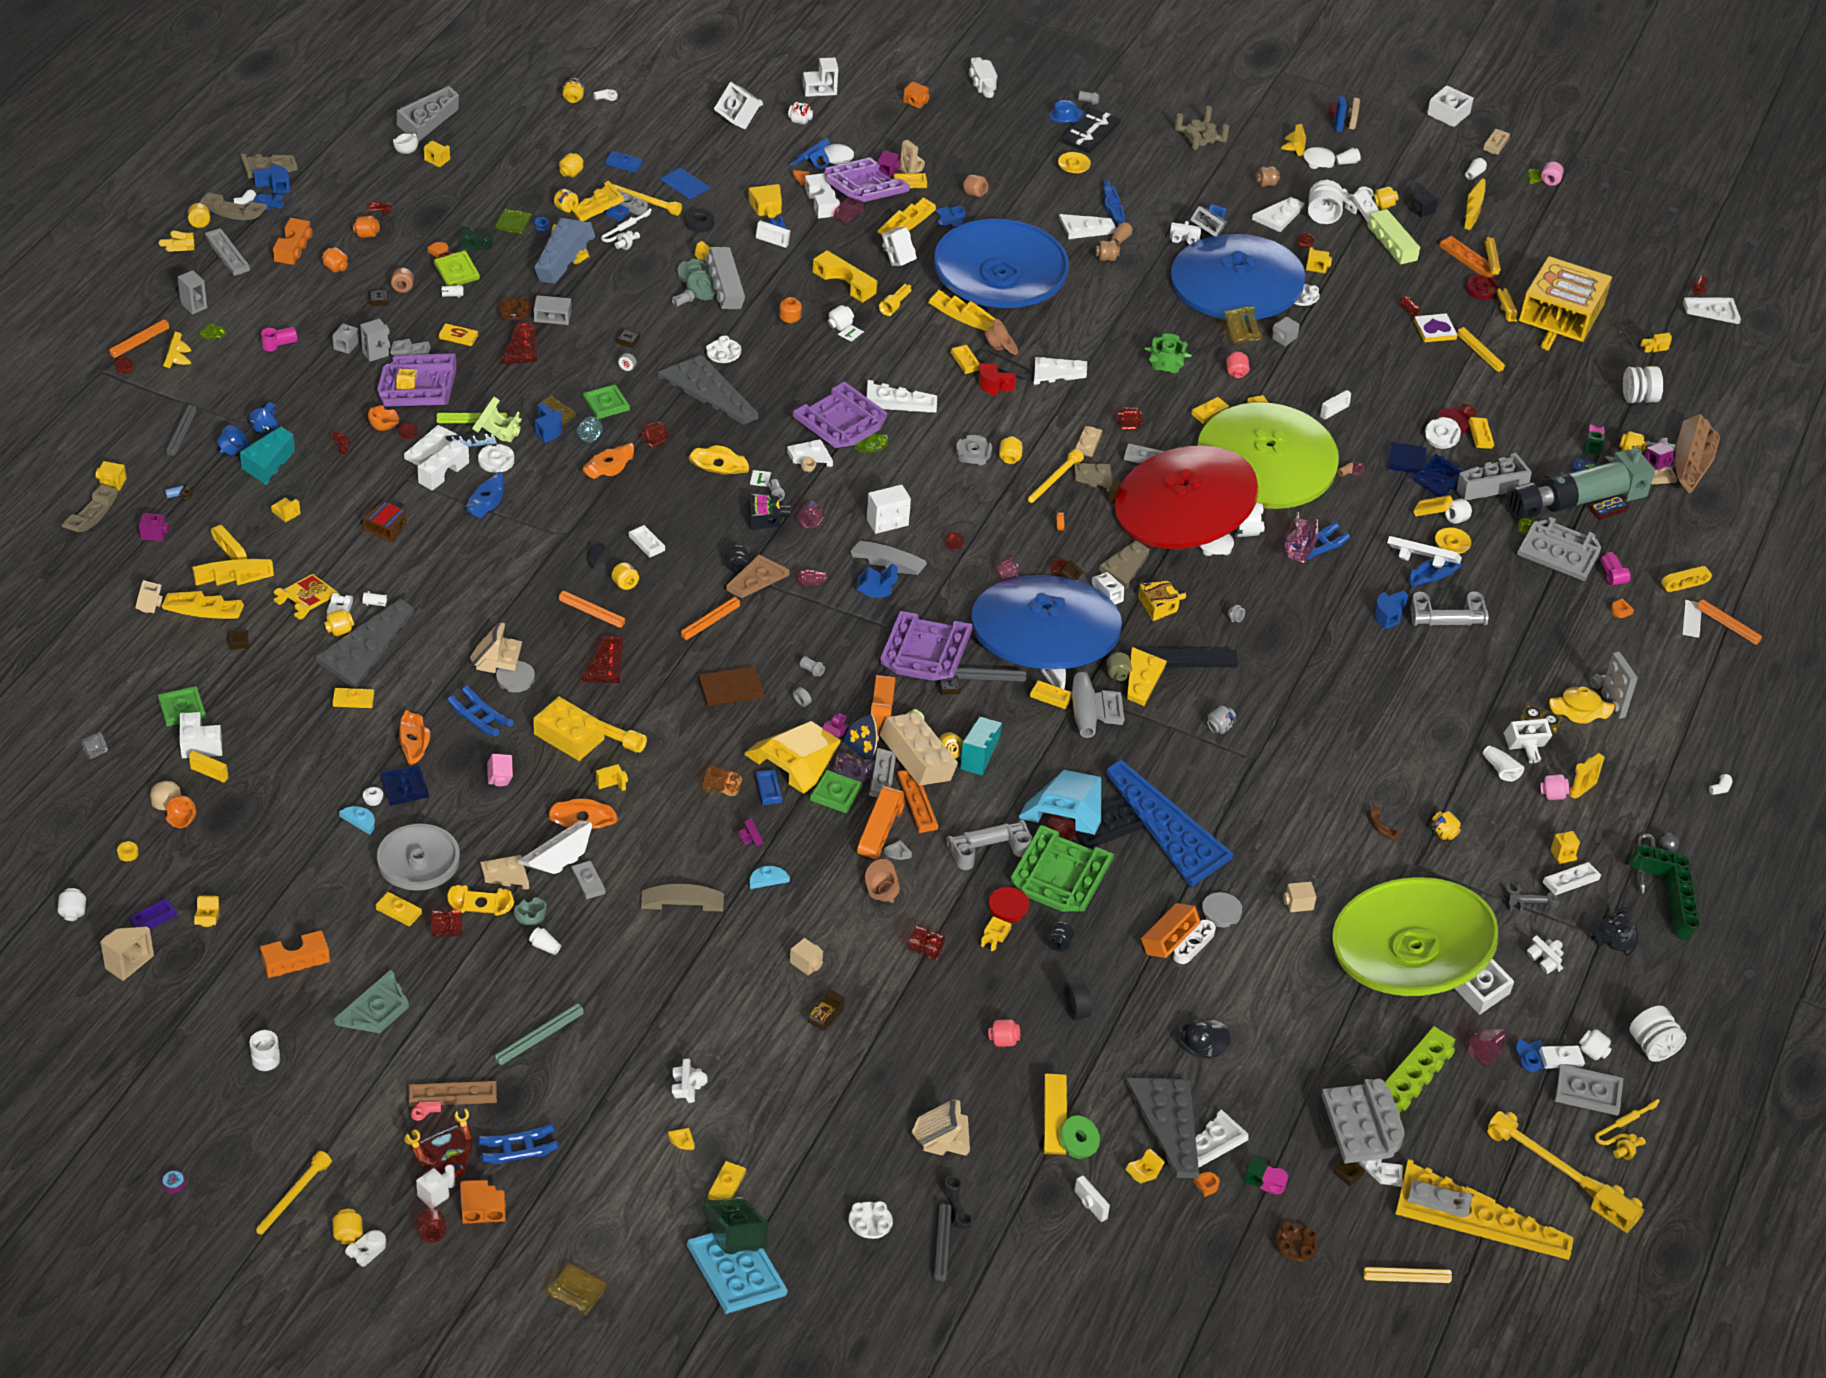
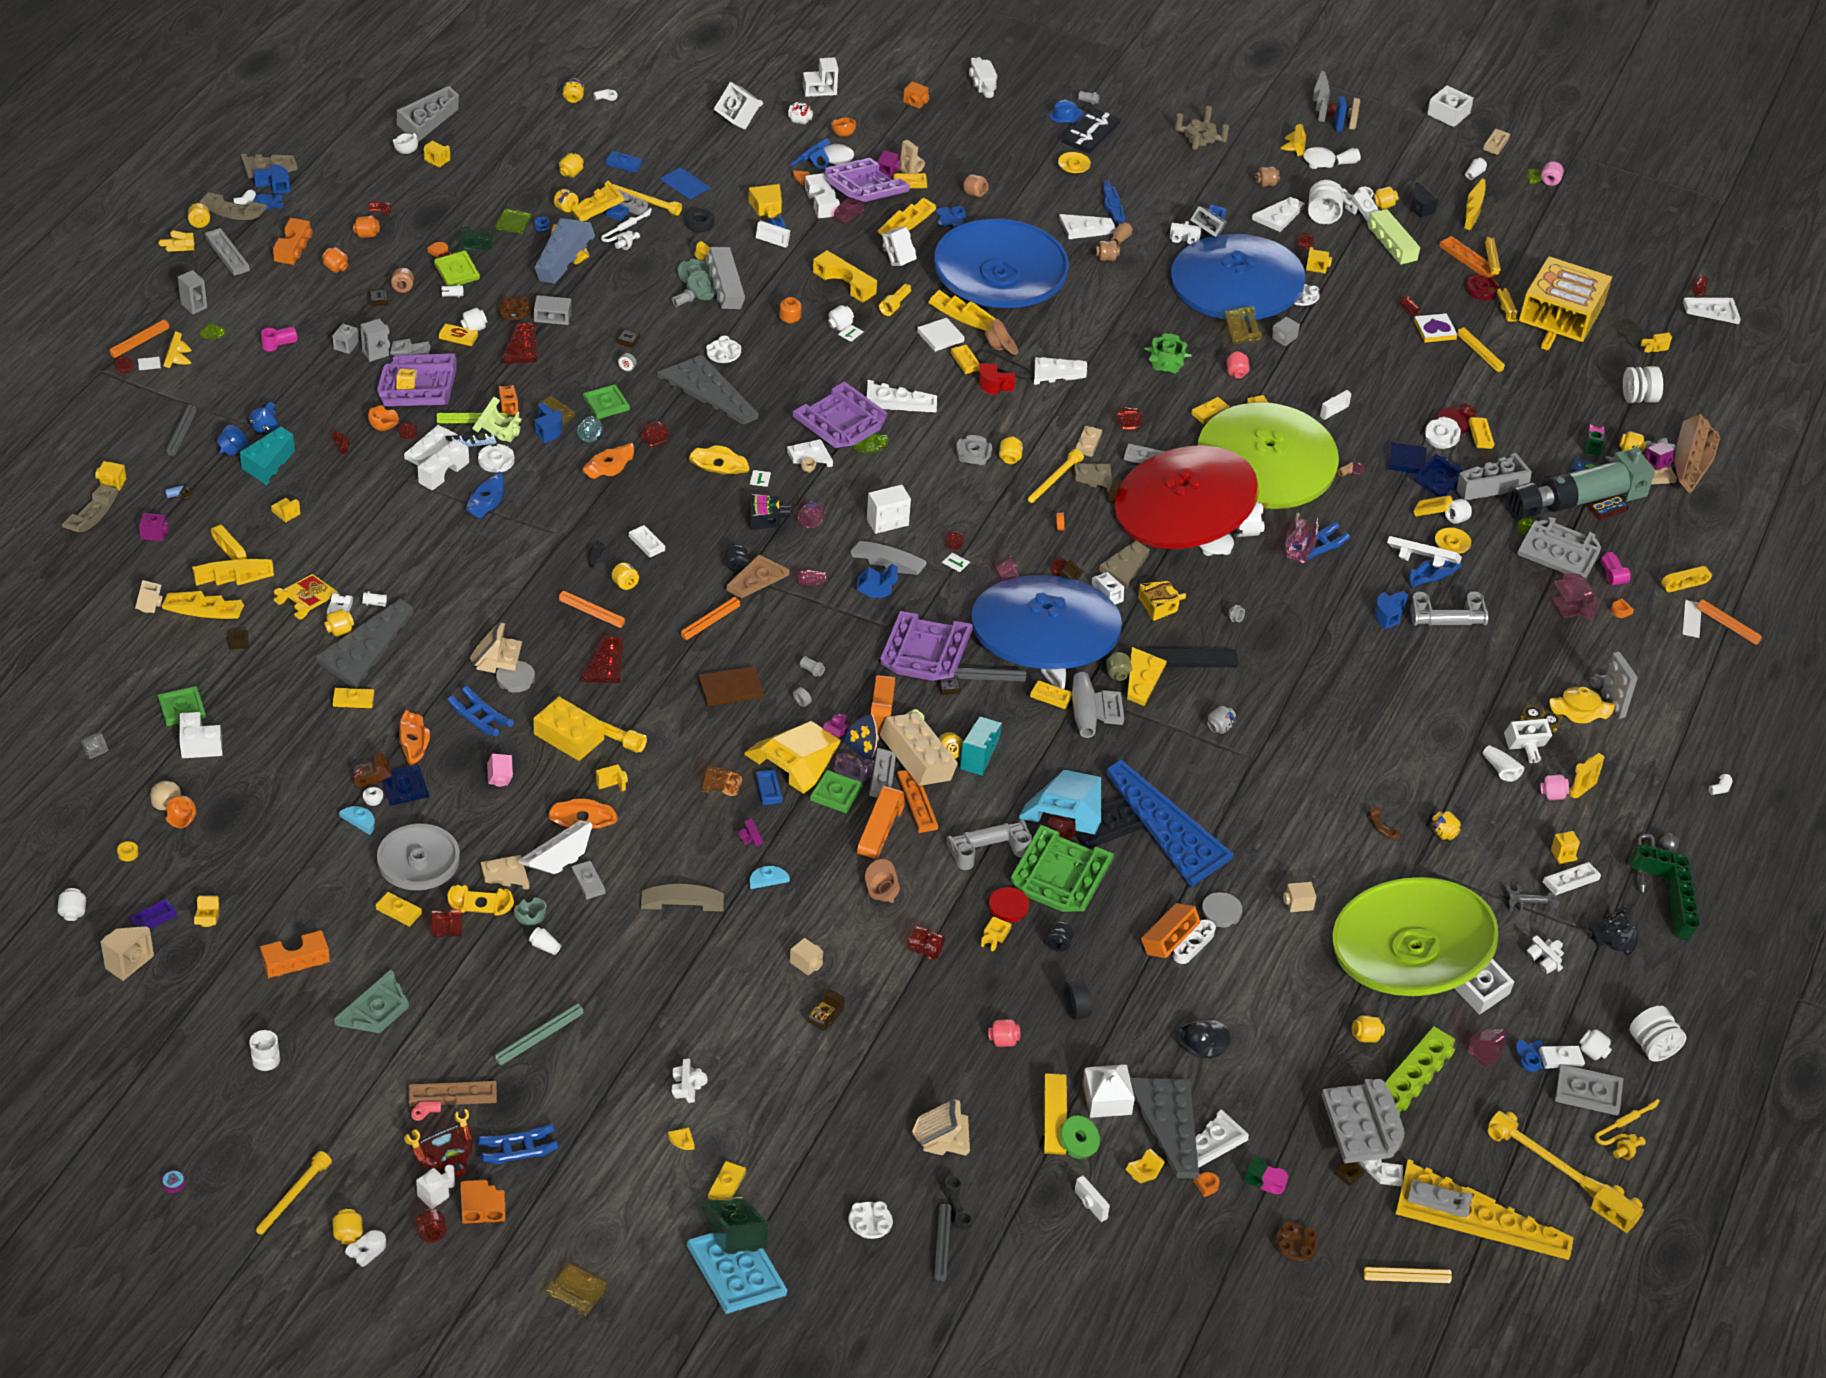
yellow tile [189,751,228,783] -> none
reddish brown torso [363,502,406,543] -> none
light grey pin [768,479,785,501] -> none
light grey tile [884,840,912,860] -> none
none -> white sticker [138,357,161,370]
none -> reddish brown leg [352,752,392,788]
none -> white head [460,308,488,331]
none -> orange leg [499,385,518,415]
none -> orange hair [831,118,856,137]
none -> white tile [917,318,964,351]
none -> white sticker [942,553,970,572]
none -> white piece [1082,1065,1134,1118]
none -> light grey slope [1313,71,1330,122]
none -> yellow head [1352,1015,1385,1043]
none -> clear pink piece [1552,573,1598,620]

